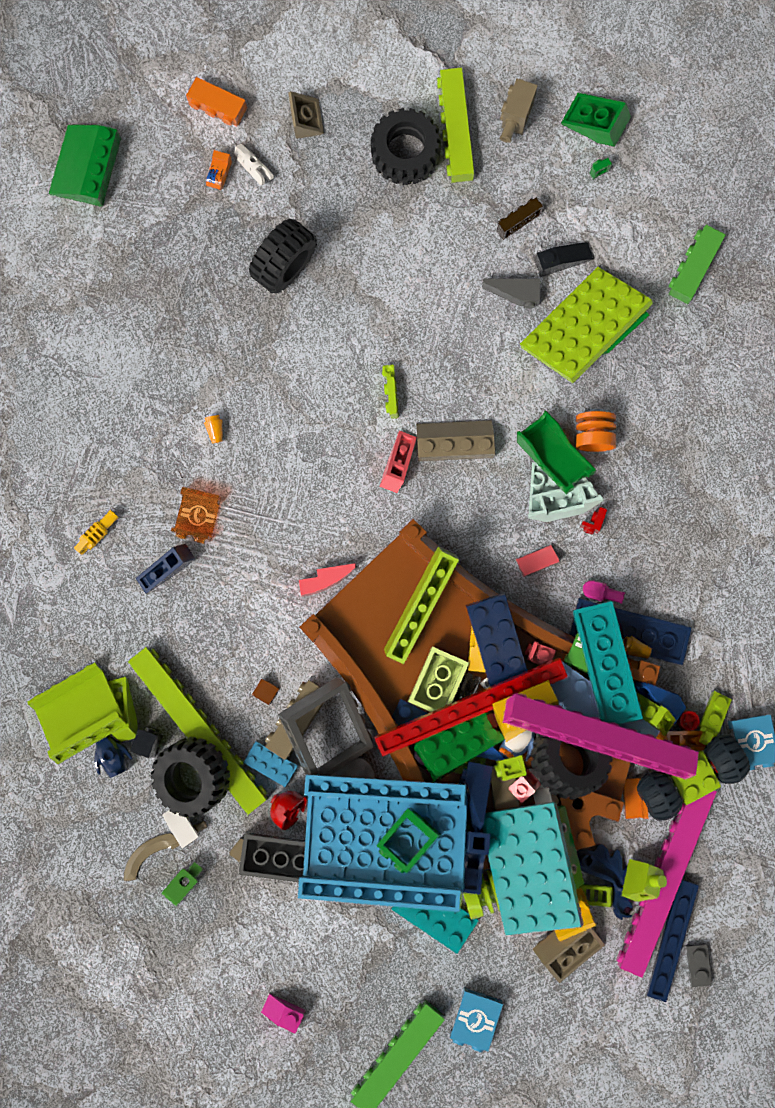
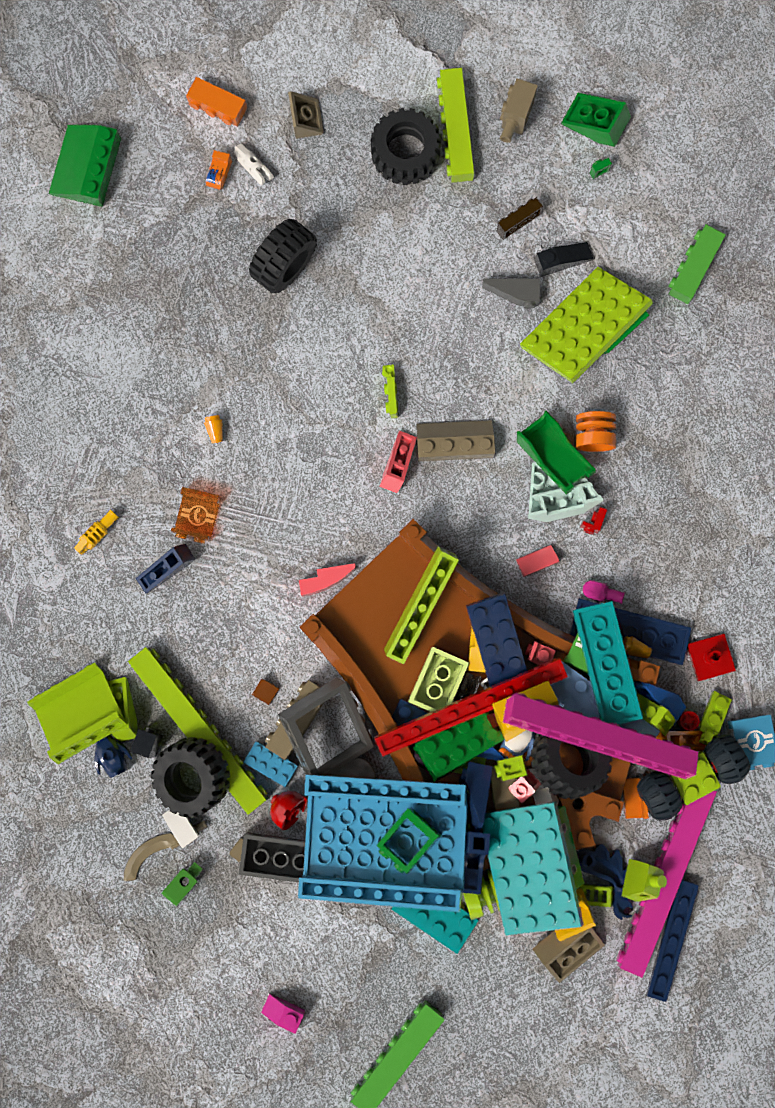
dark azure panel [449,988,503,1052] -> none
dark grey plate [686,944,712,987] -> none
none -> red tile [687,634,736,682]

